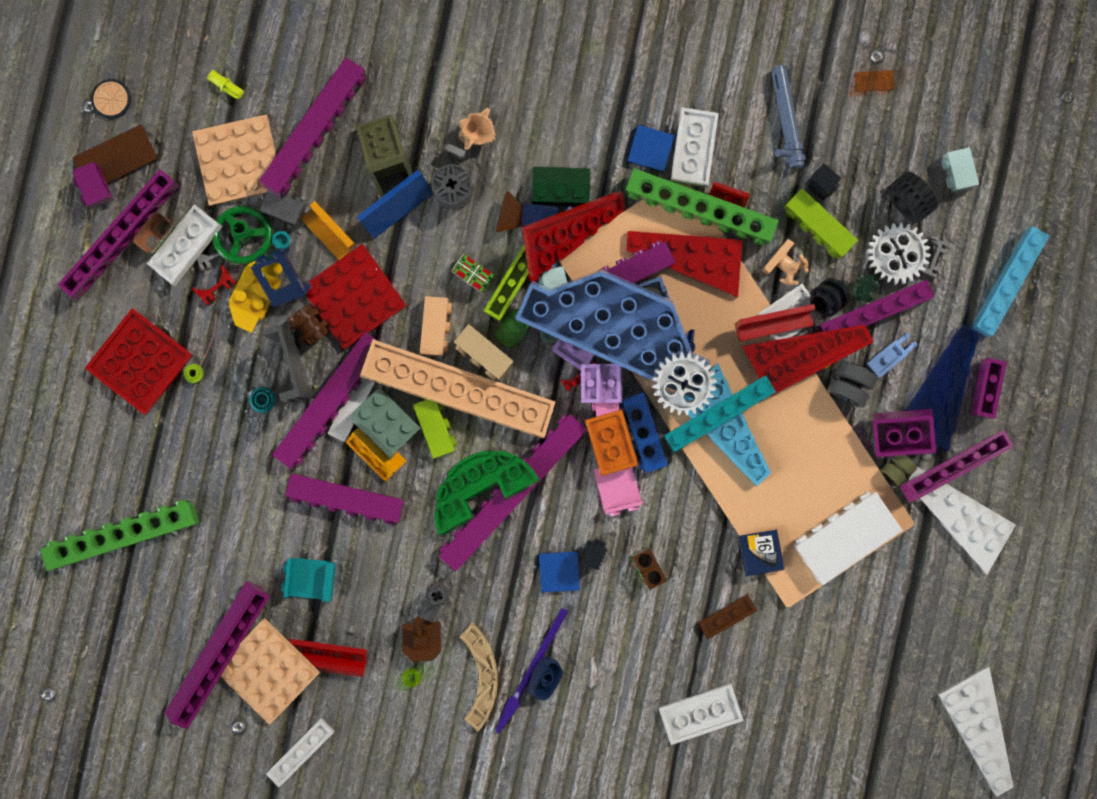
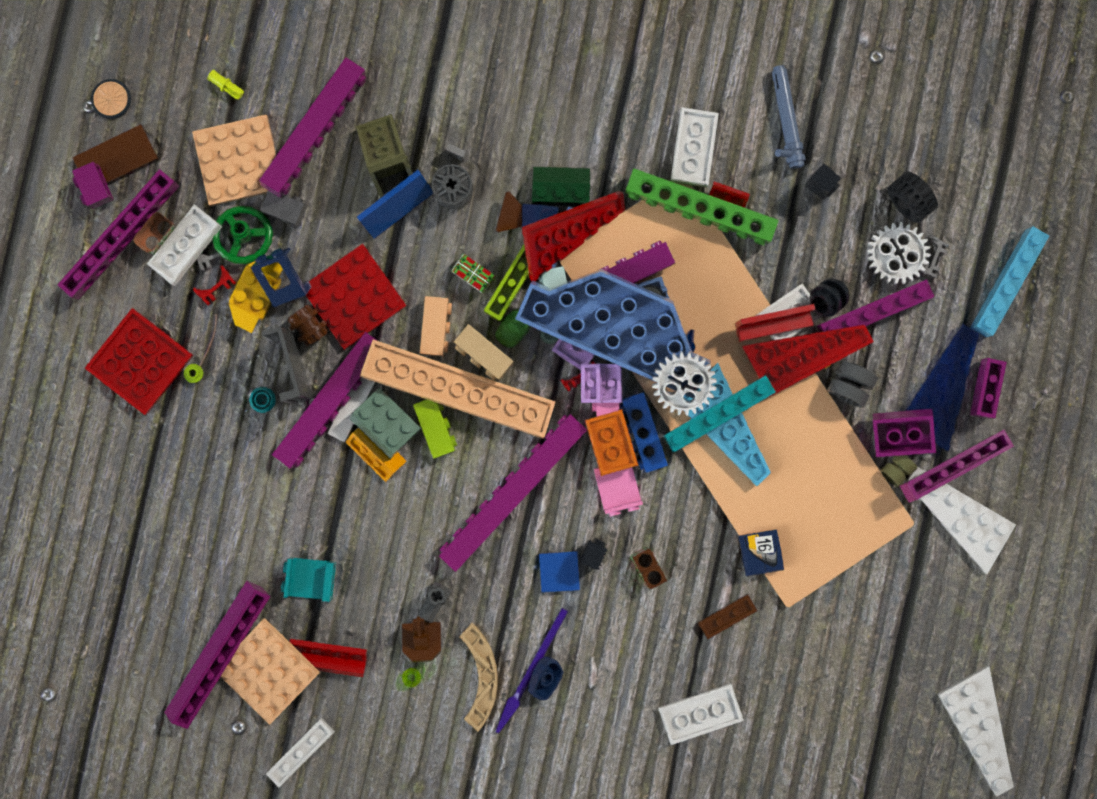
bright green brick [40,499,199,571] -> none
teal tile [272,231,290,250] -> none
magenta brick [285,474,405,525] -> none
light orange panel [301,201,356,260] -> none
green plate [434,451,541,536] -> none
light nougat hair [459,108,496,150] -> none
red wing [626,231,742,298] -> none
blue tile [627,125,675,173] -> none
light nougat piece [761,239,809,286] -> none
lime brick [783,188,858,259] -> none
white brick [793,491,903,585] -> none
clear green head [852,274,880,303] -> none
clear orange tile [854,70,895,93] -> none
light blue hinge [865,332,918,379] -> none
light aqua brick [942,147,979,193] -> none

